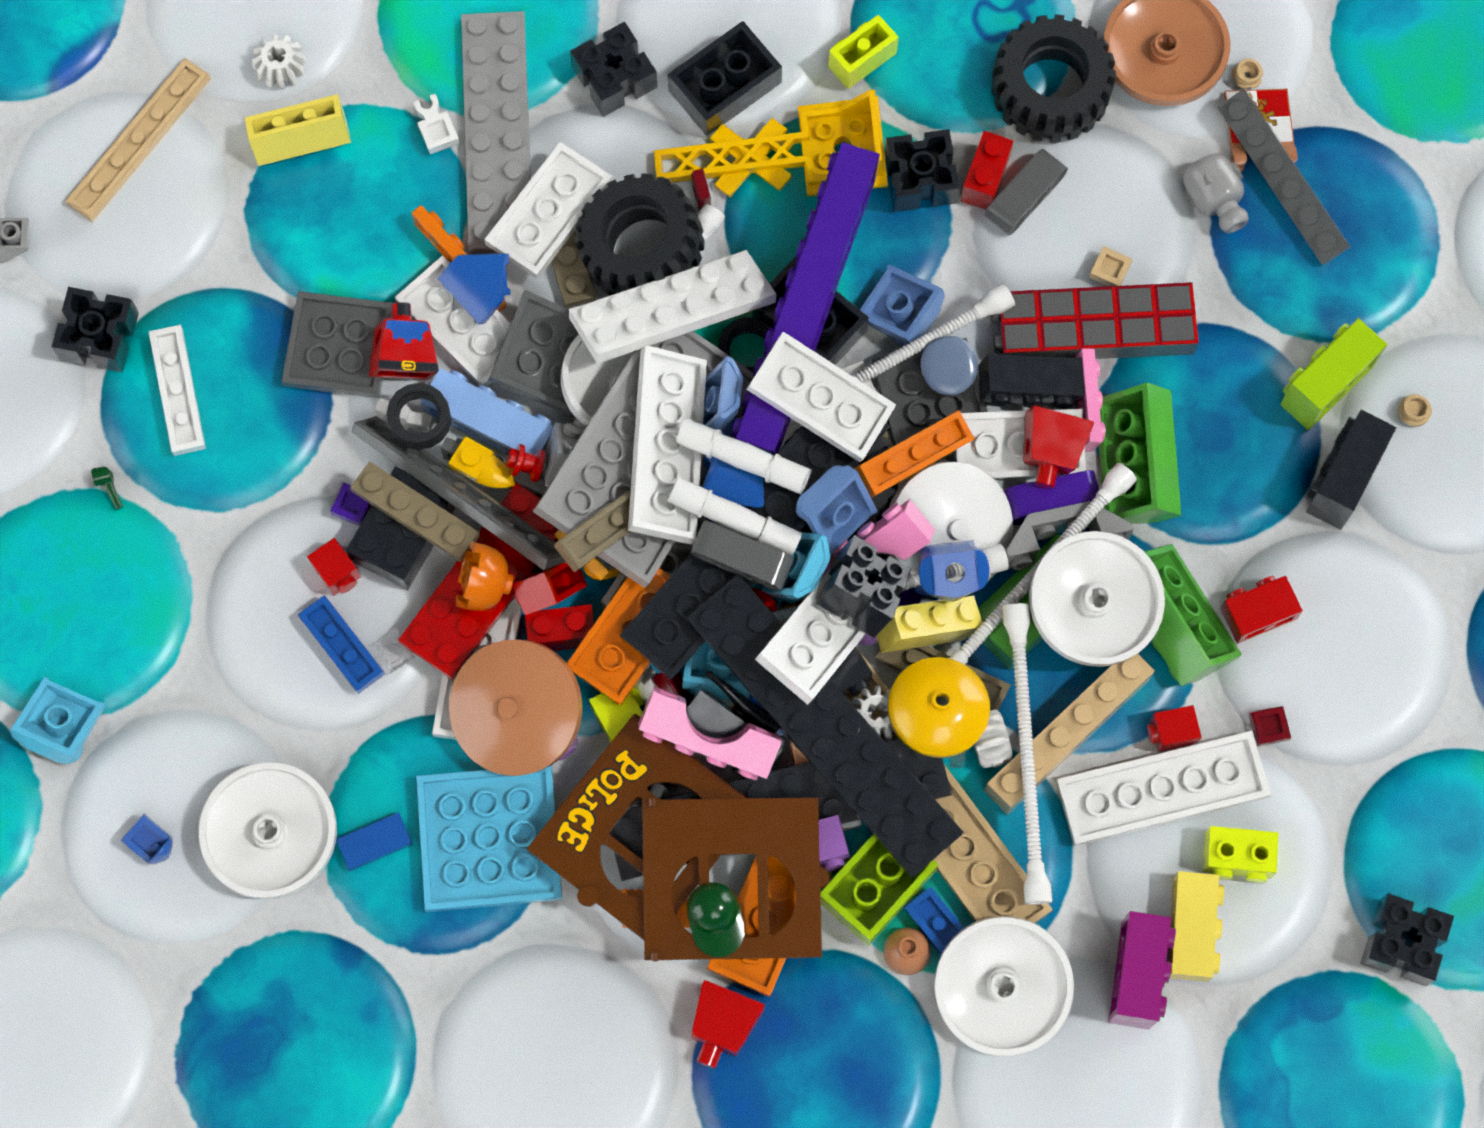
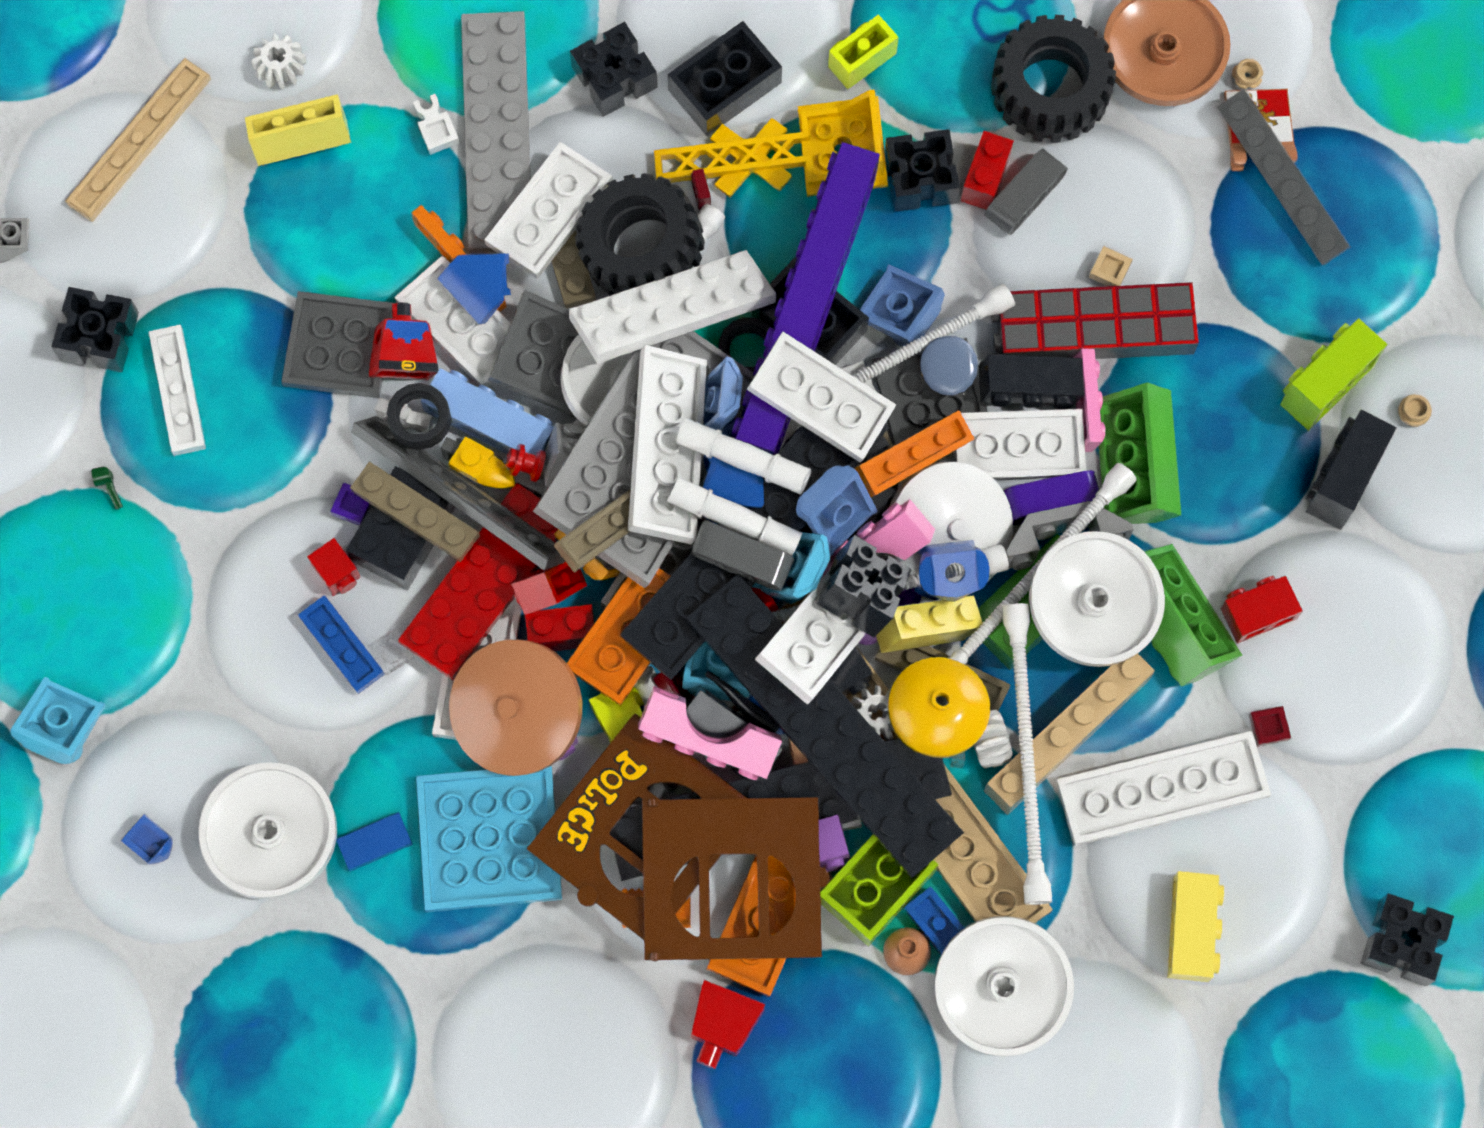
orange cylinder [456,542,513,611] -> none
dark green cap [687,882,745,957] -> none
red torso [1023,405,1094,489] -> none
magenta brick [1108,911,1176,1030] -> none
red brick [1147,705,1202,753] -> none
light grey piece [1183,153,1249,234] -> none
neon yellow brick [1203,826,1279,883] -> none

